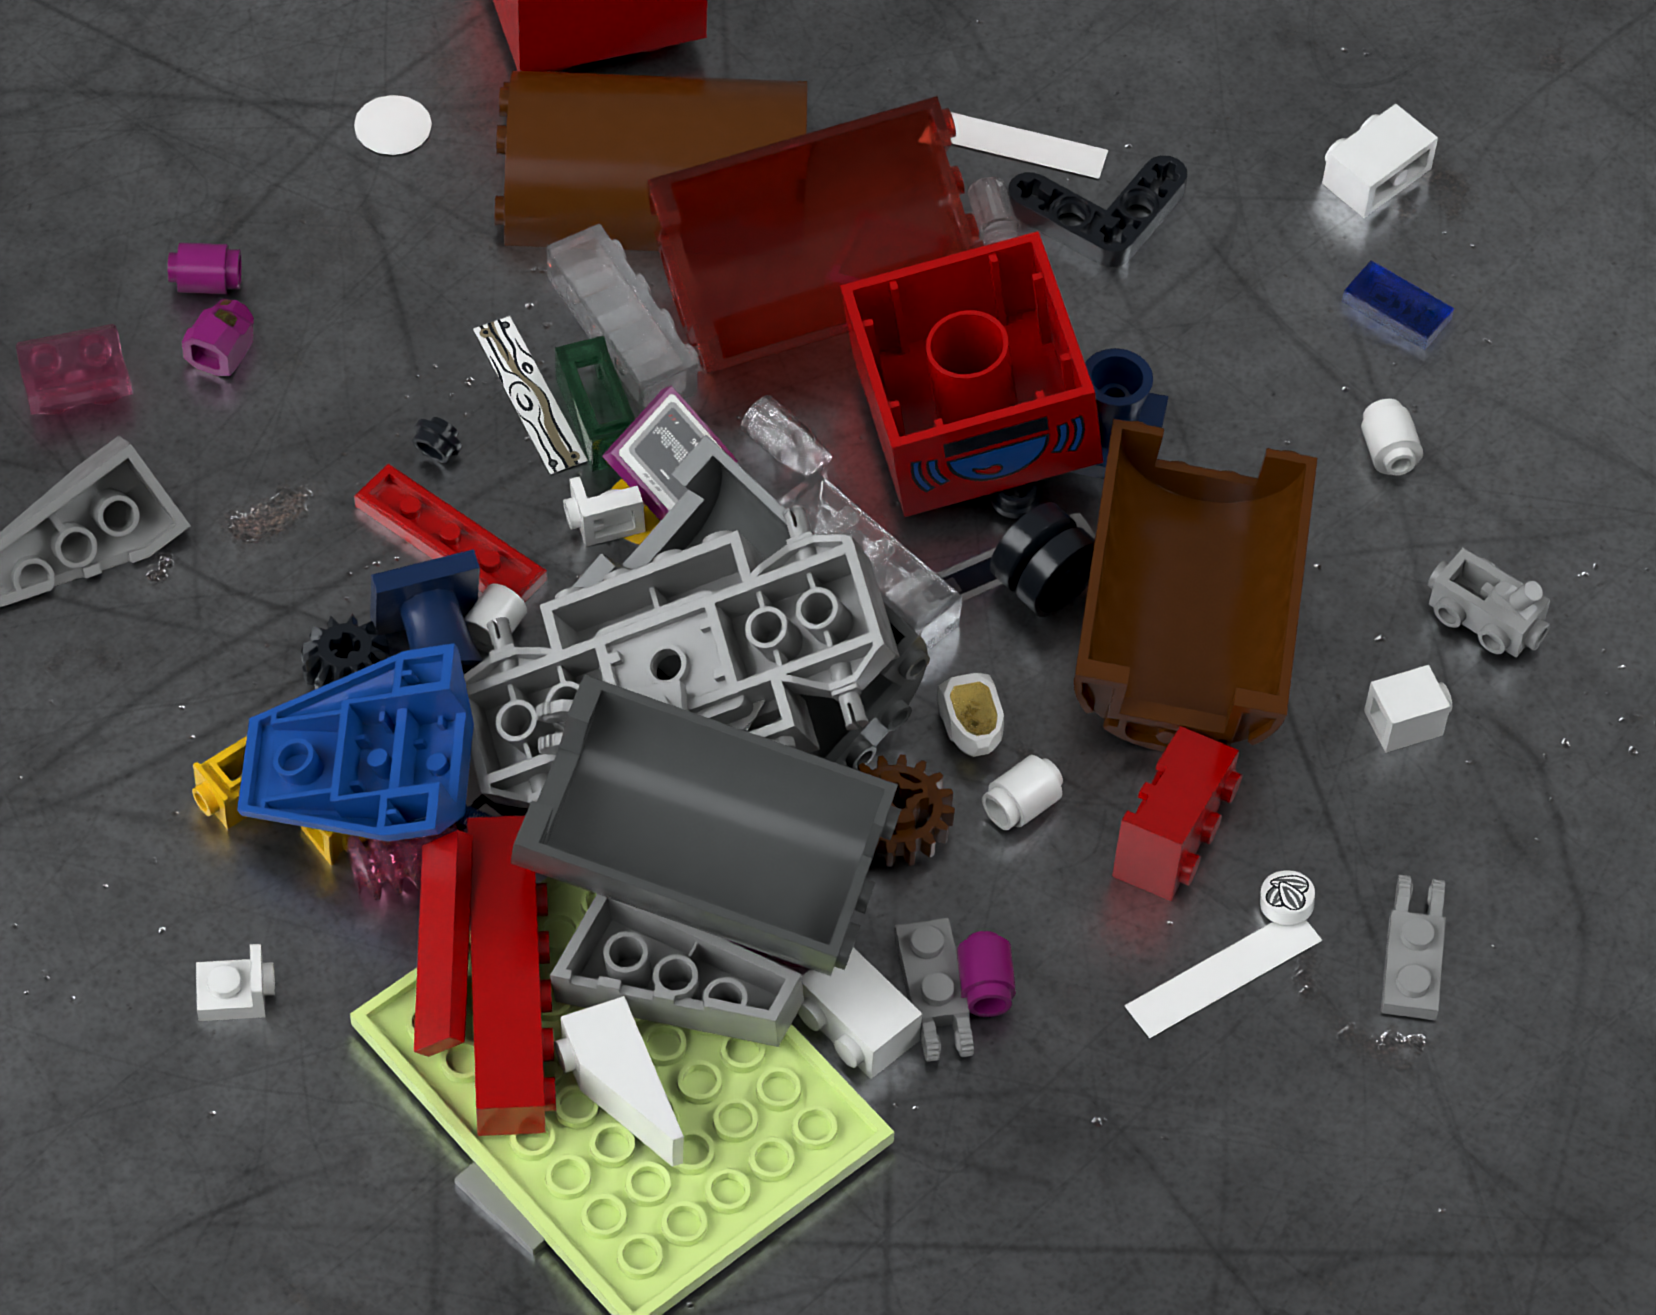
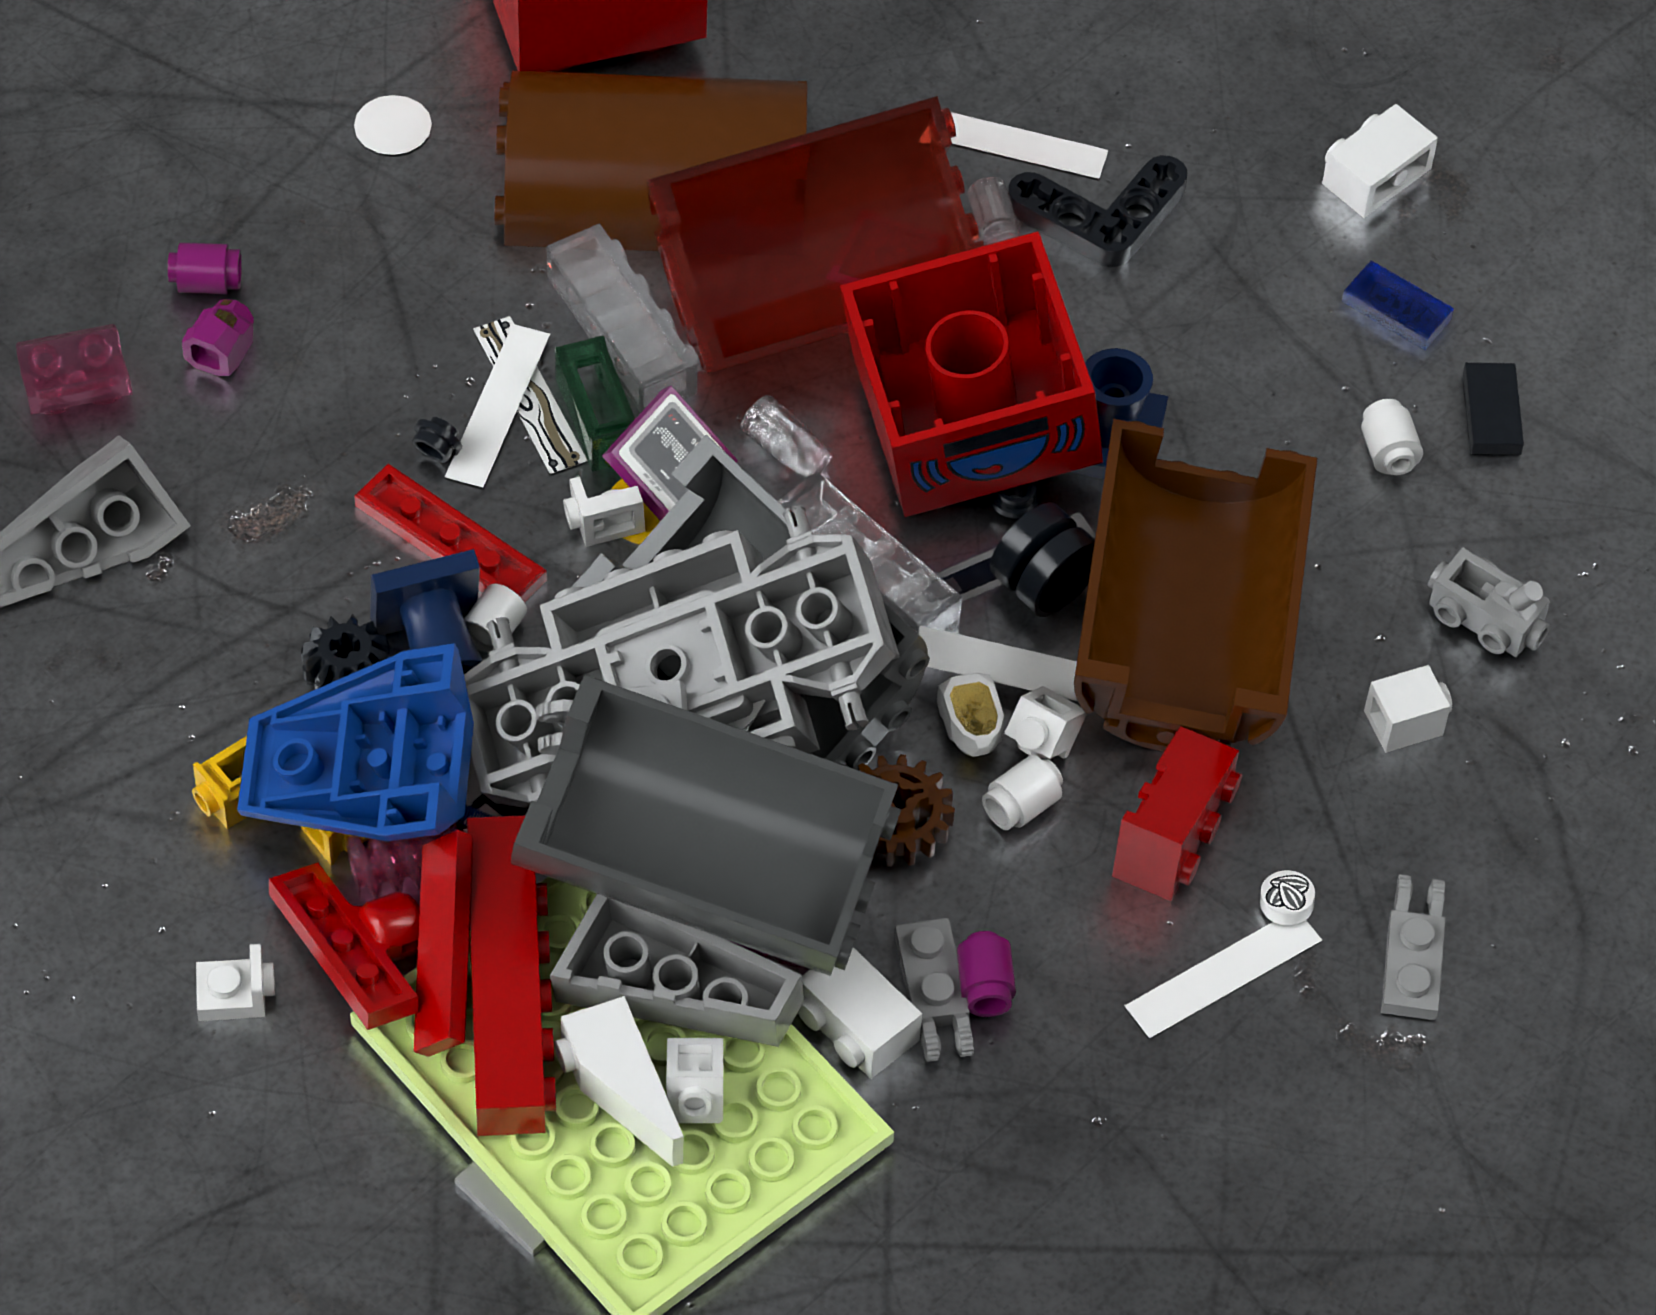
none -> red plate [269,862,420,1030]
none -> white sticker [445,324,550,488]
none -> white bracket [666,1038,723,1123]
none -> white sticker [918,625,1078,701]
none -> white brick [1004,686,1087,759]
none -> black tile [1463,362,1524,455]

